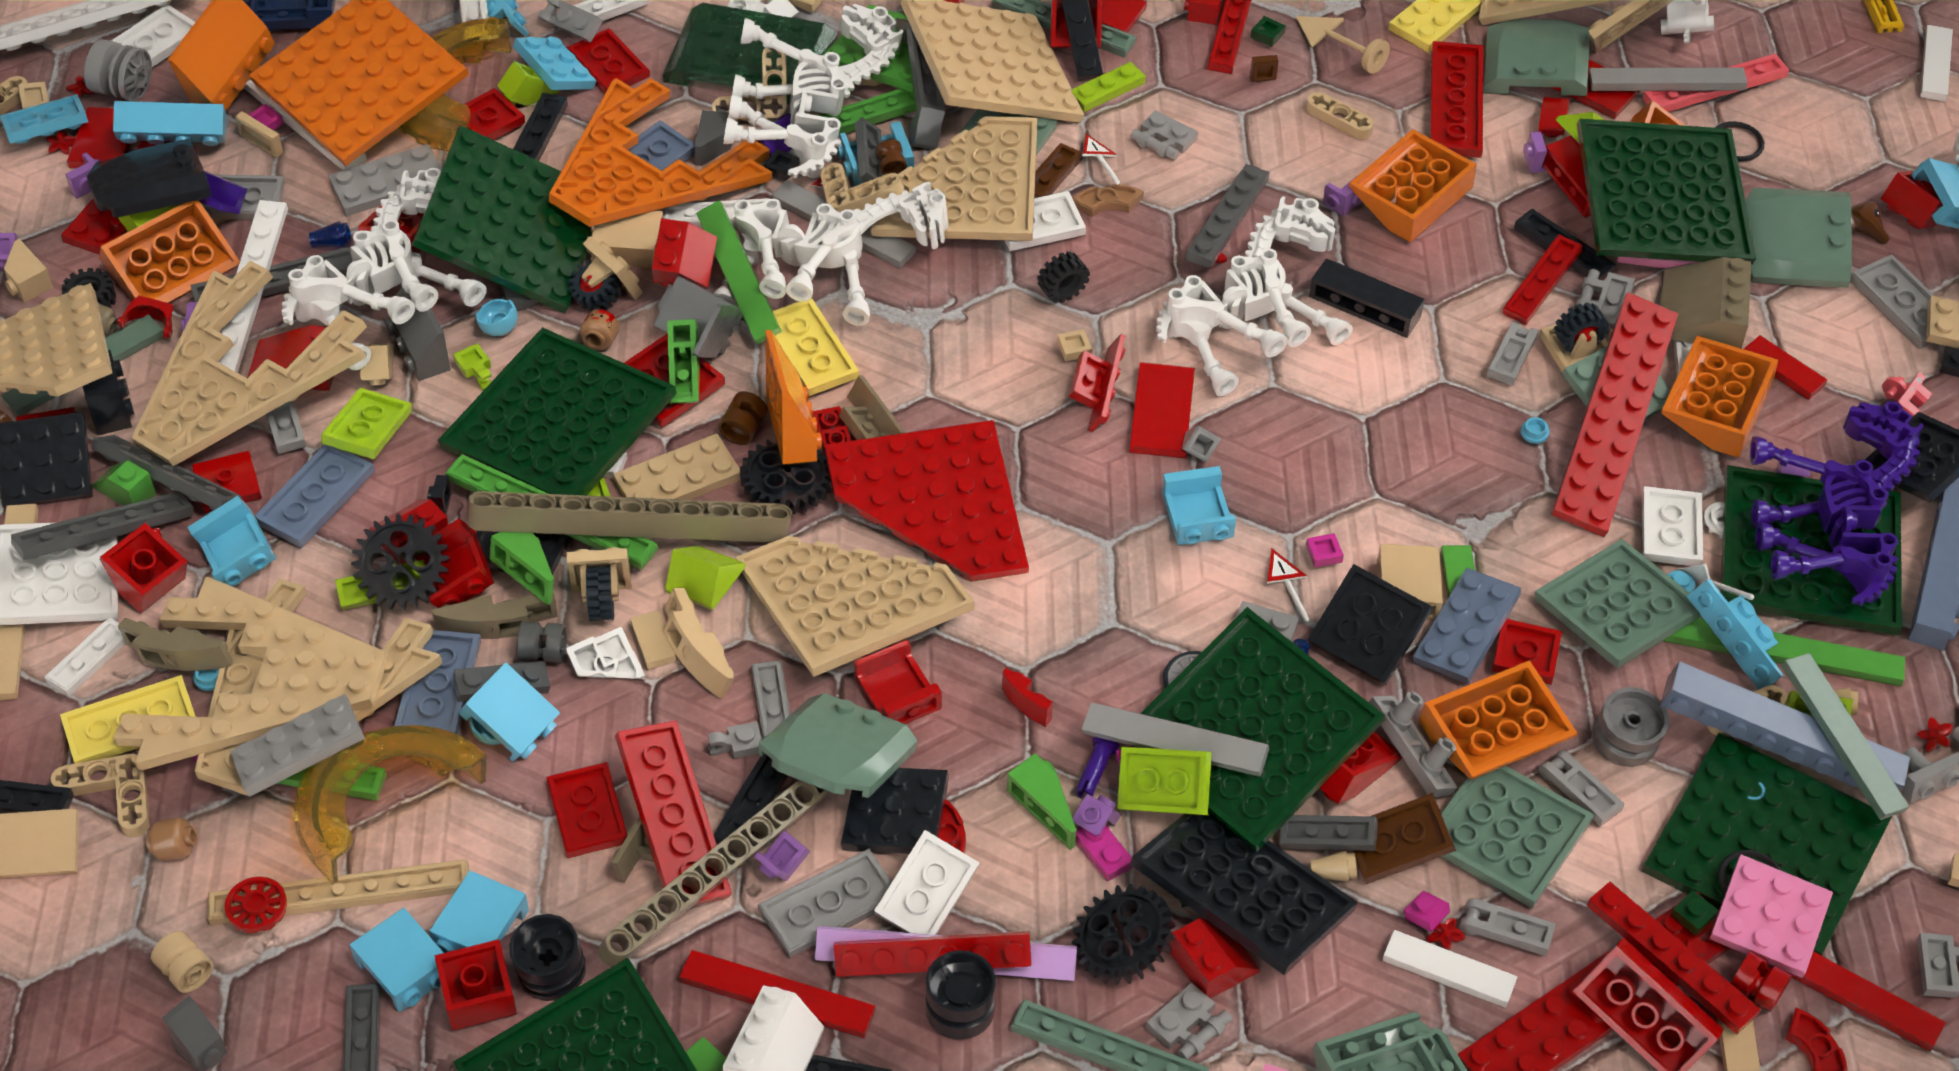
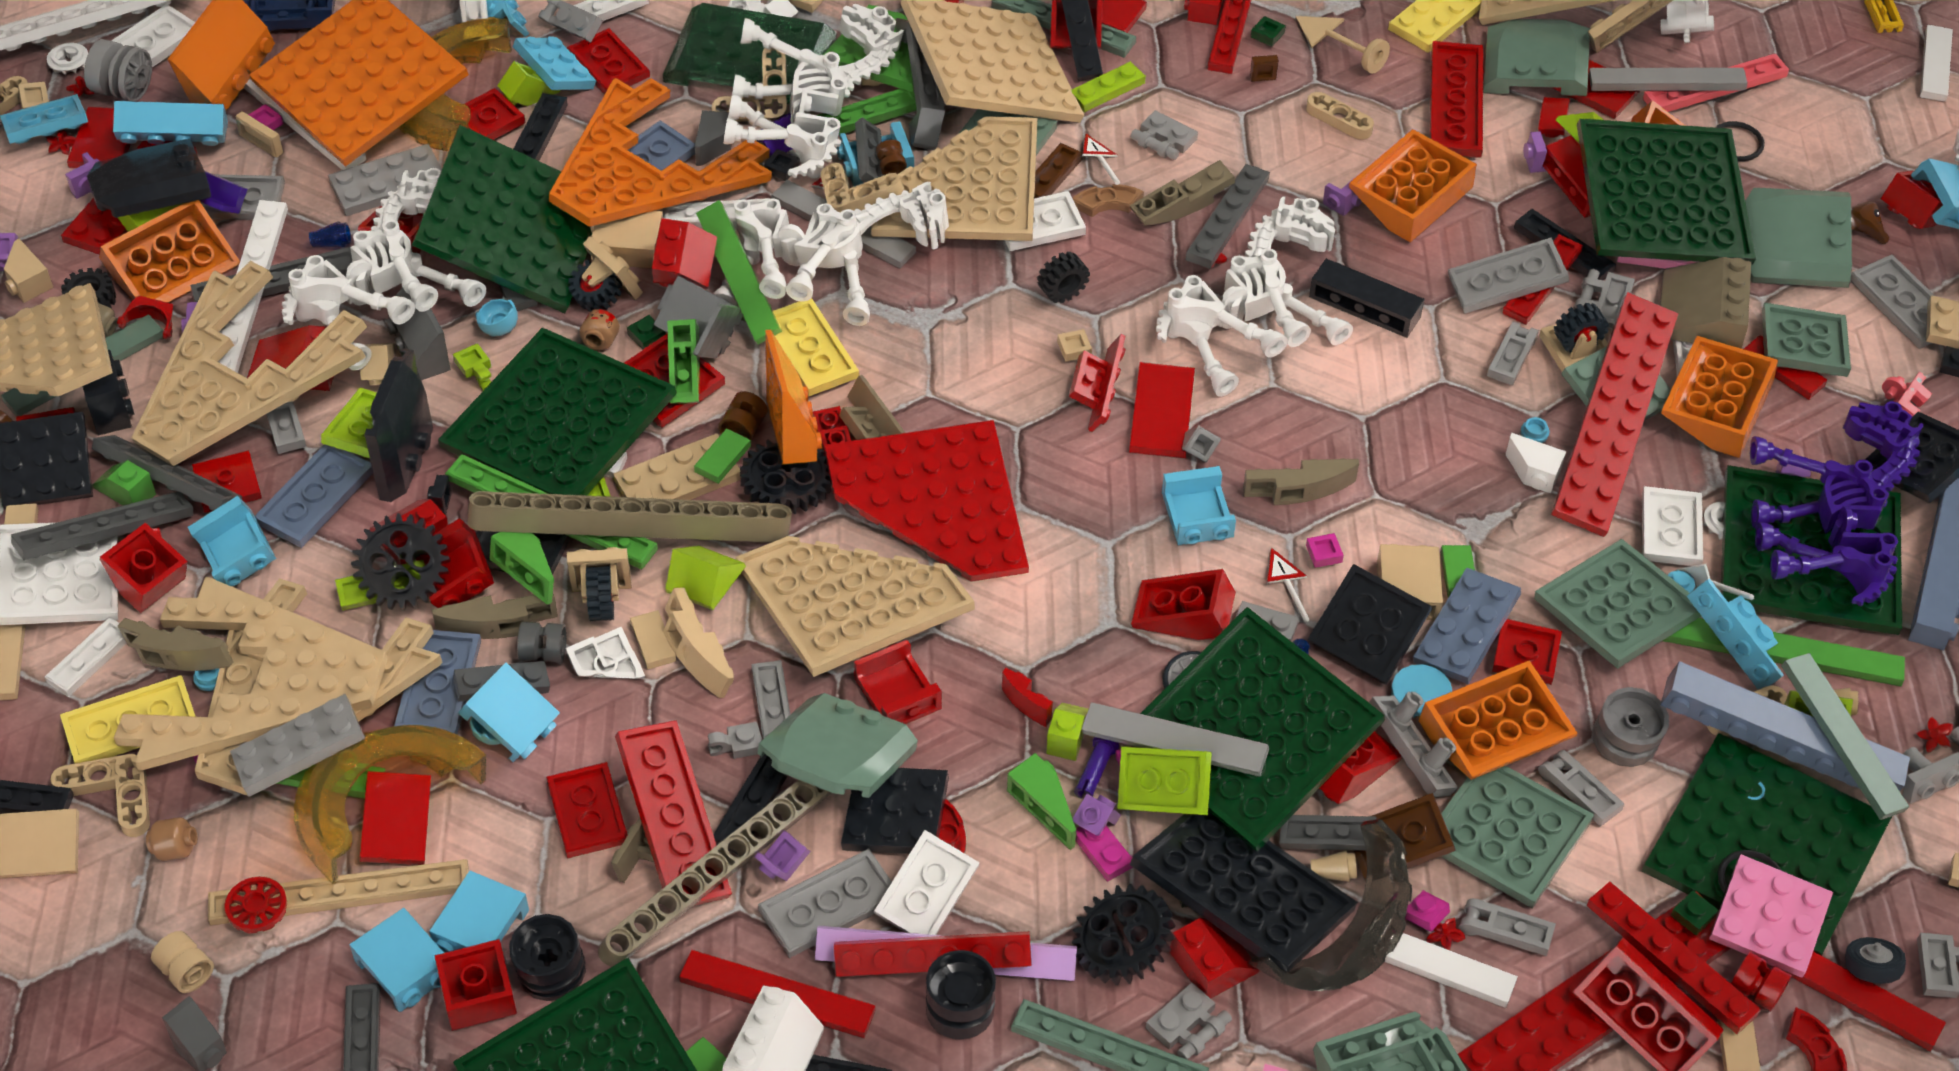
none -> white gear [47,43,88,75]
none -> red tile [360,771,431,865]
none -> black wedge [365,349,433,502]
none -> dark green plate [627,315,666,349]
none -> bright green tile [694,428,751,484]
none -> lime slope [1046,703,1089,761]
none -> dark tan slope [1130,160,1235,225]
none -> red slope [1131,569,1236,640]
none -> dark tan slope [1243,458,1359,505]
none -> clear smoke windscreen [1248,819,1412,991]
none -> medium azure tile [1391,664,1452,718]
none -> light grey tile [1448,238,1569,314]
none -> white slope [1506,433,1566,494]
none -> sand green plate [1761,303,1851,377]
none -> black wheel [1845,937,1906,984]

